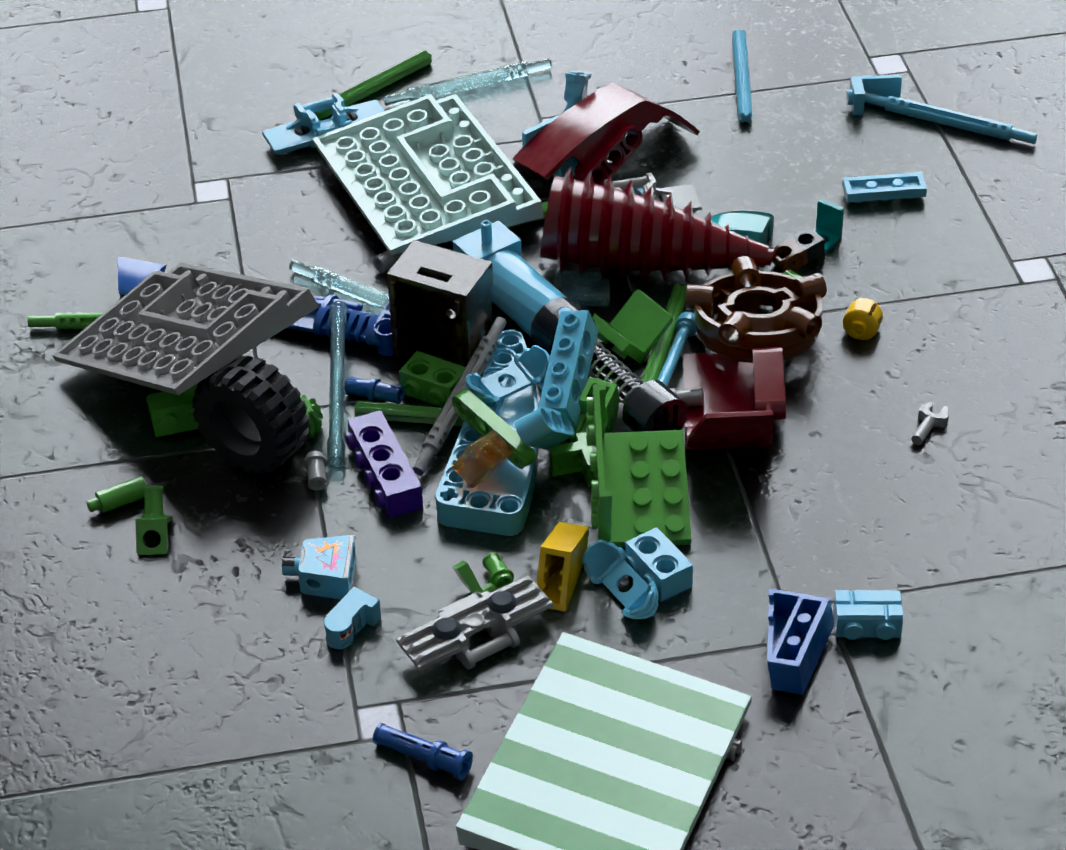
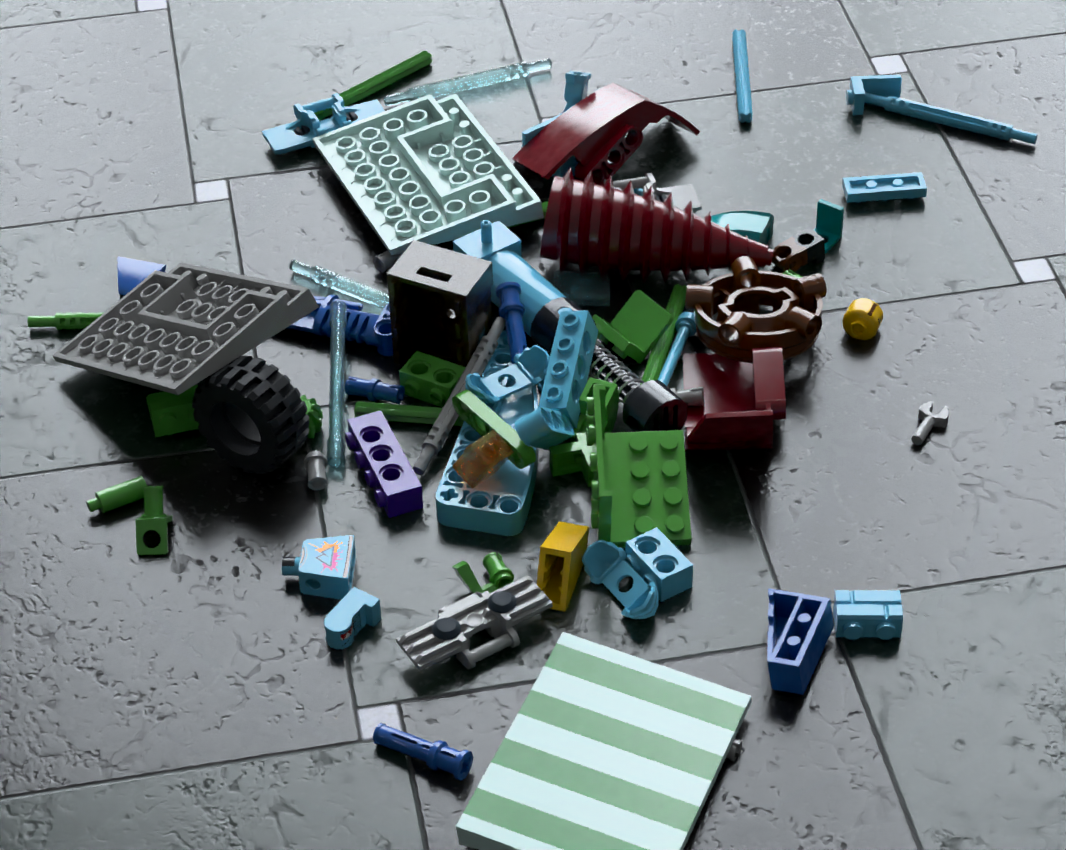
none -> blue pin [495,282,527,364]

